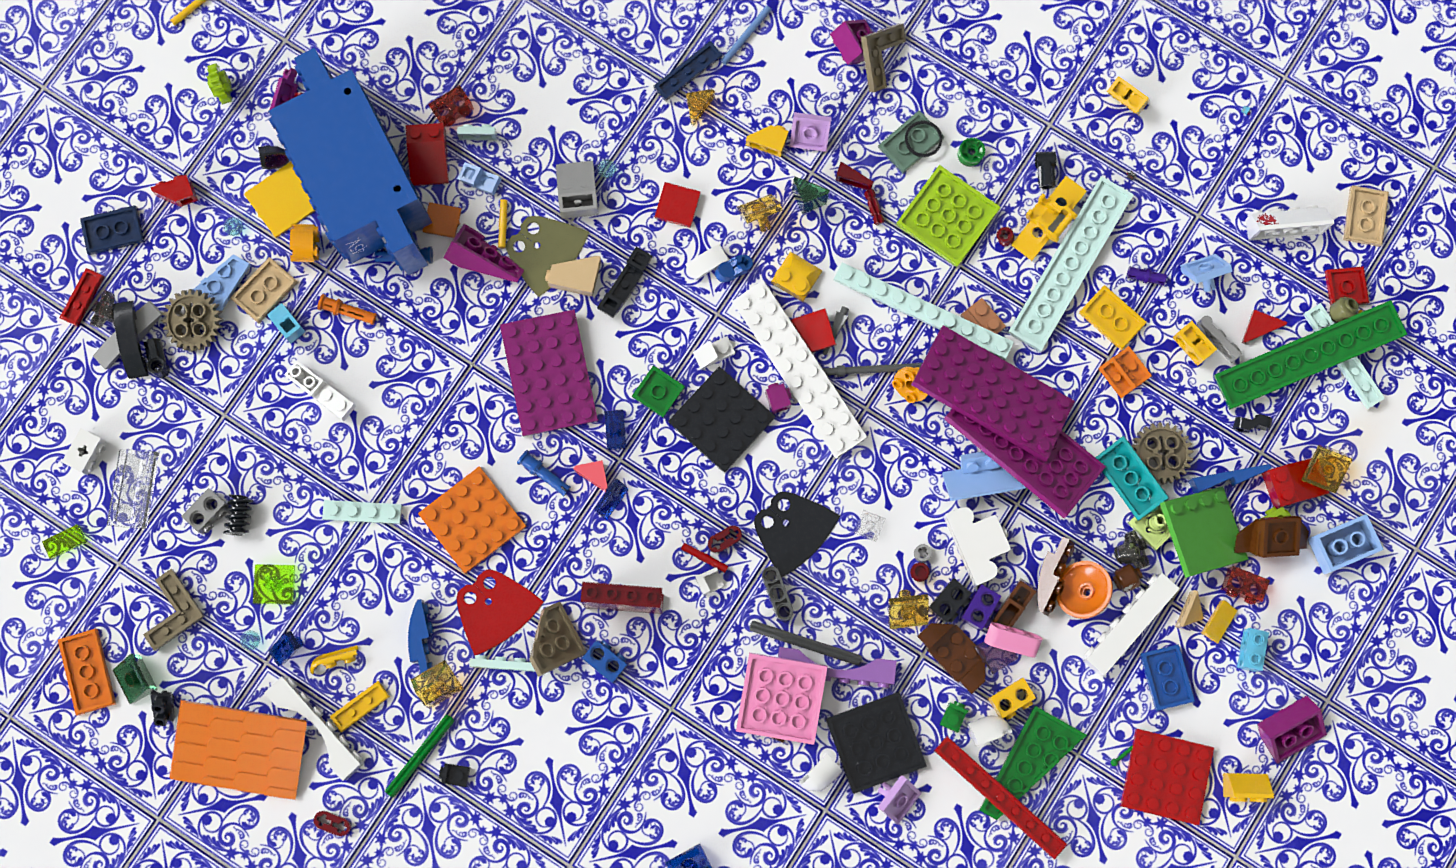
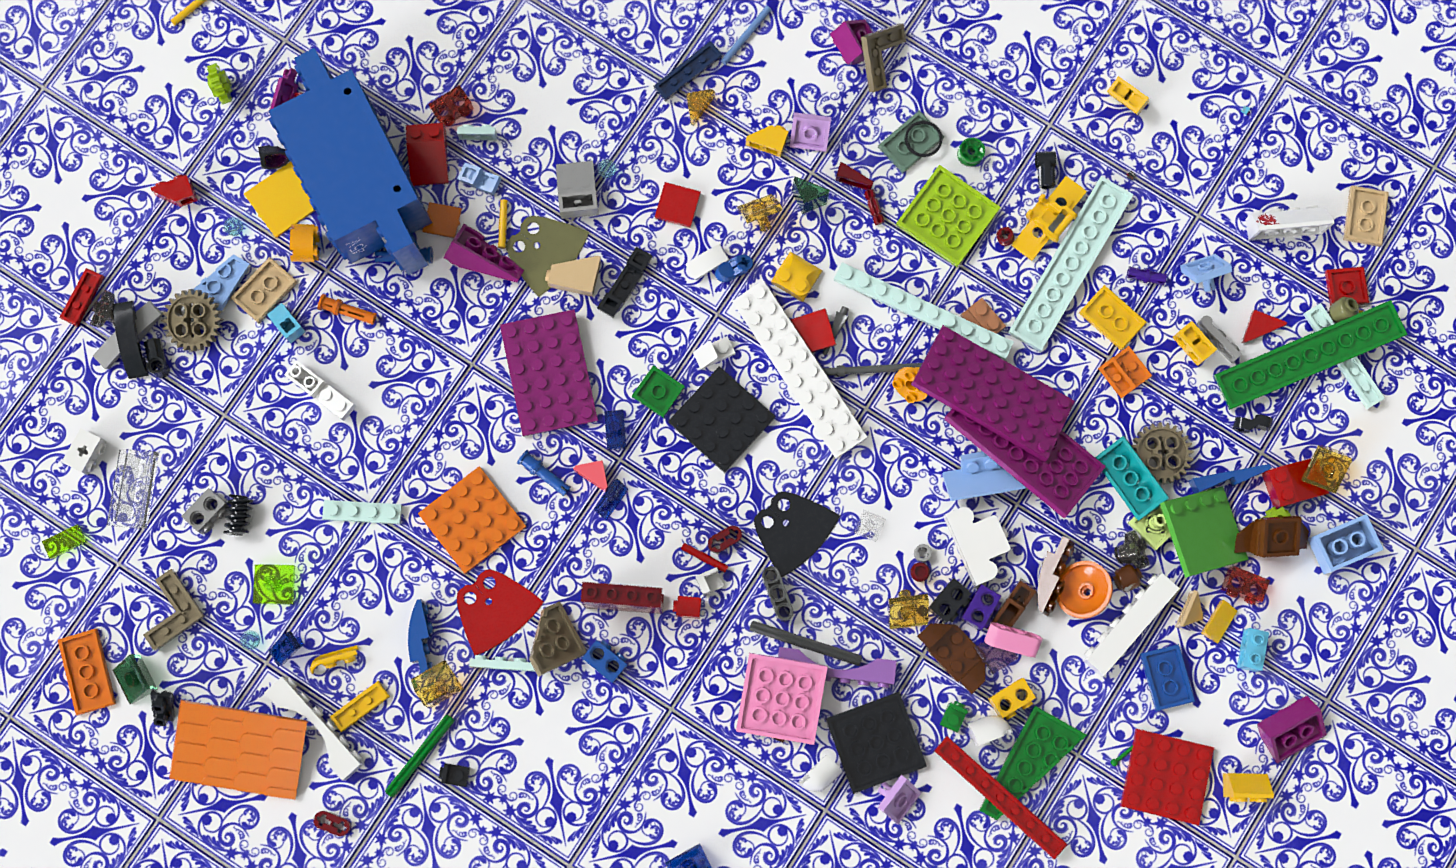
dark blue tile [80,205,145,255] -> none
magenta brick [765,383,792,414] -> none
none -> red brick [673,596,701,619]

